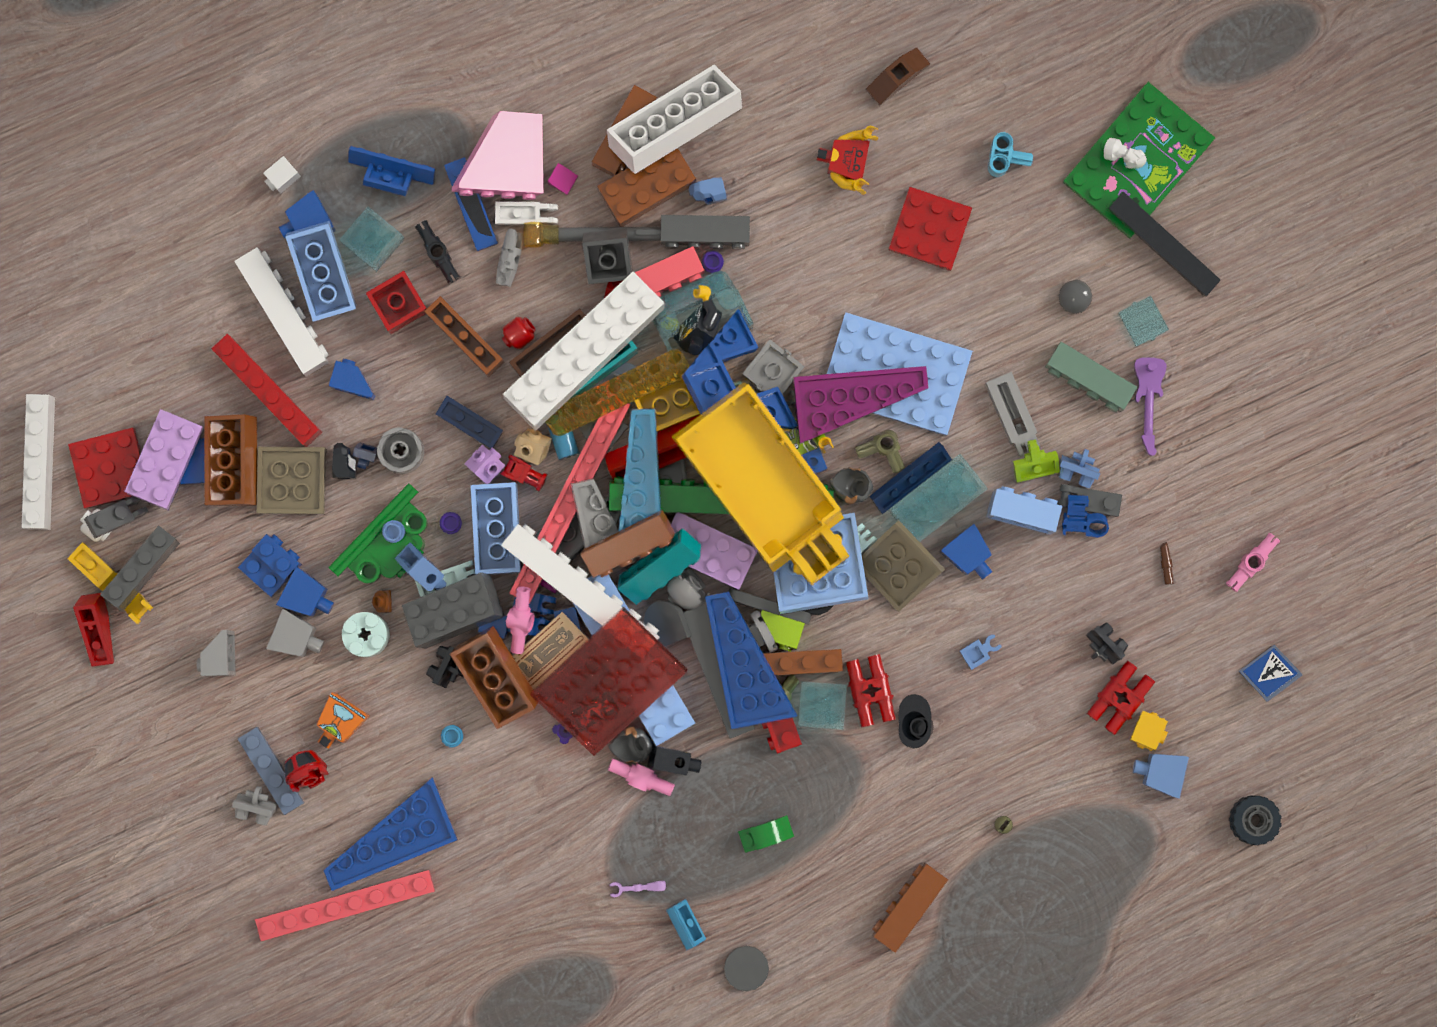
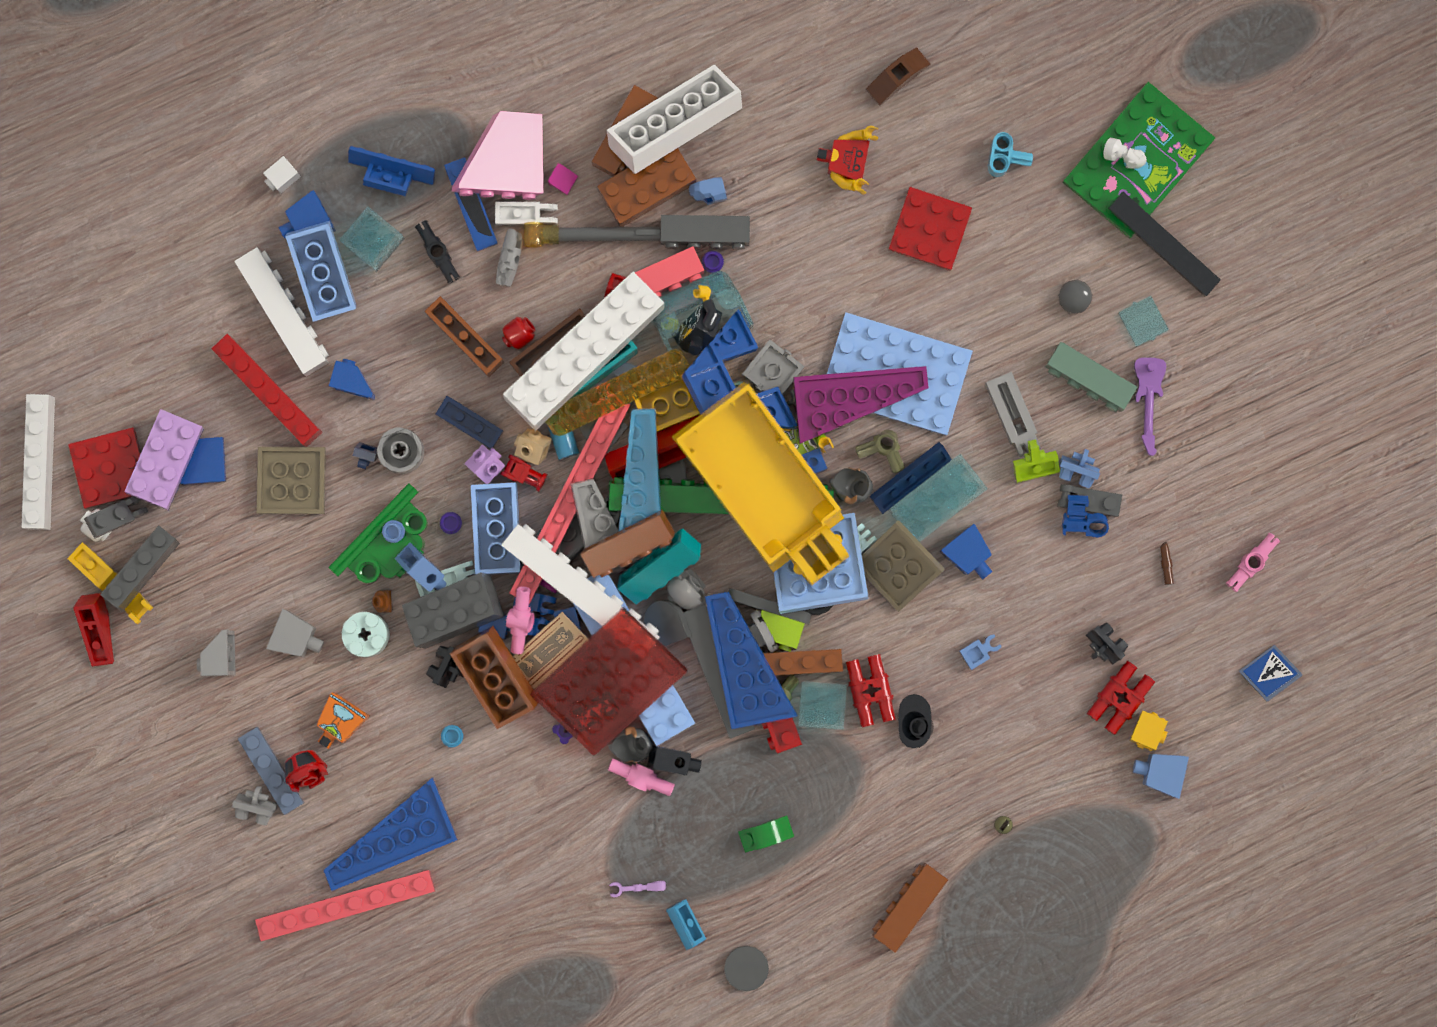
dark orange slope [204,414,257,506] -> none
blue plate [238,534,302,597] -> none
blue torso [276,567,334,616] -> none
black rock [332,443,357,479] -> none
red brick [366,271,427,334] -> none
dark grey brick [582,228,633,284] -> none
lavender brick [671,512,757,591] -> none
light blue brick [986,486,1062,534] -> none
black wheel [1229,795,1282,845] -> none

